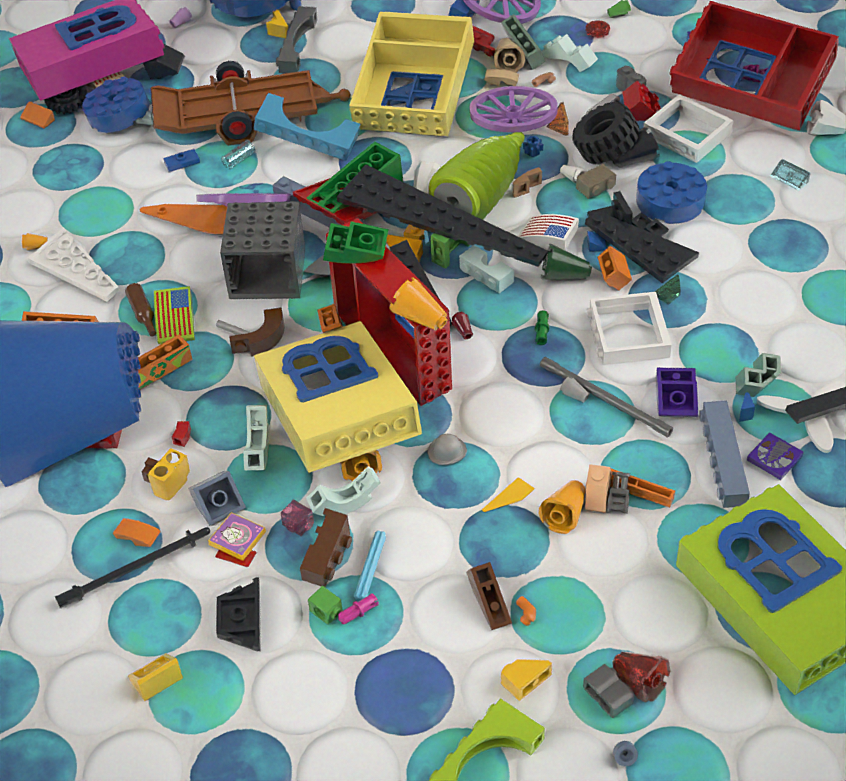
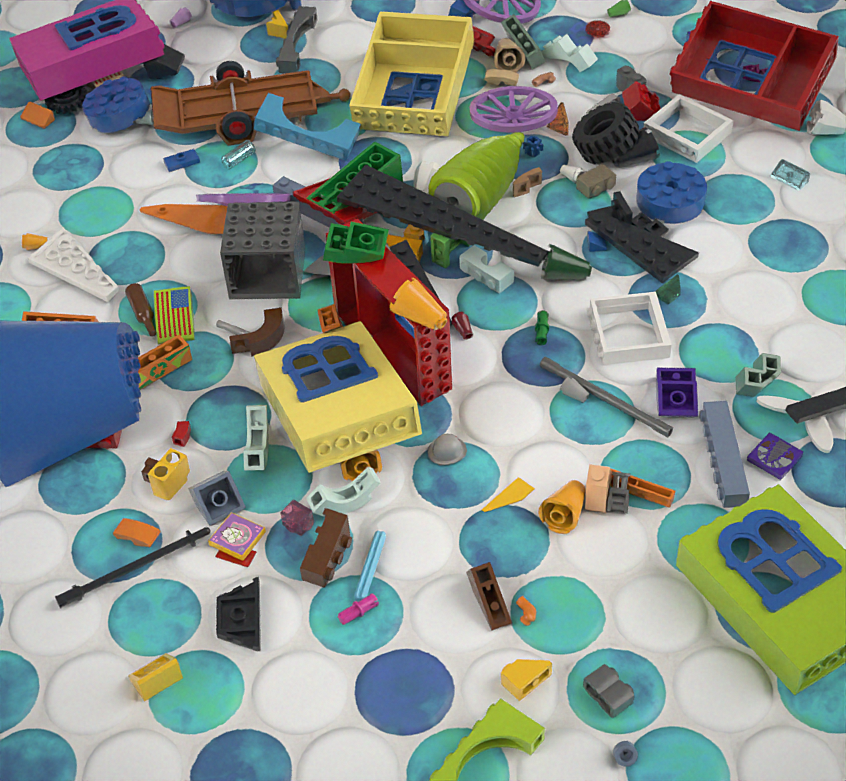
bright green brick [308,586,343,625] -> none
white slope [518,214,579,251] -> none
orange brick [597,246,632,290] -> none
clear red cone [612,652,671,702] -> none
blue slope [739,392,755,422] -> none

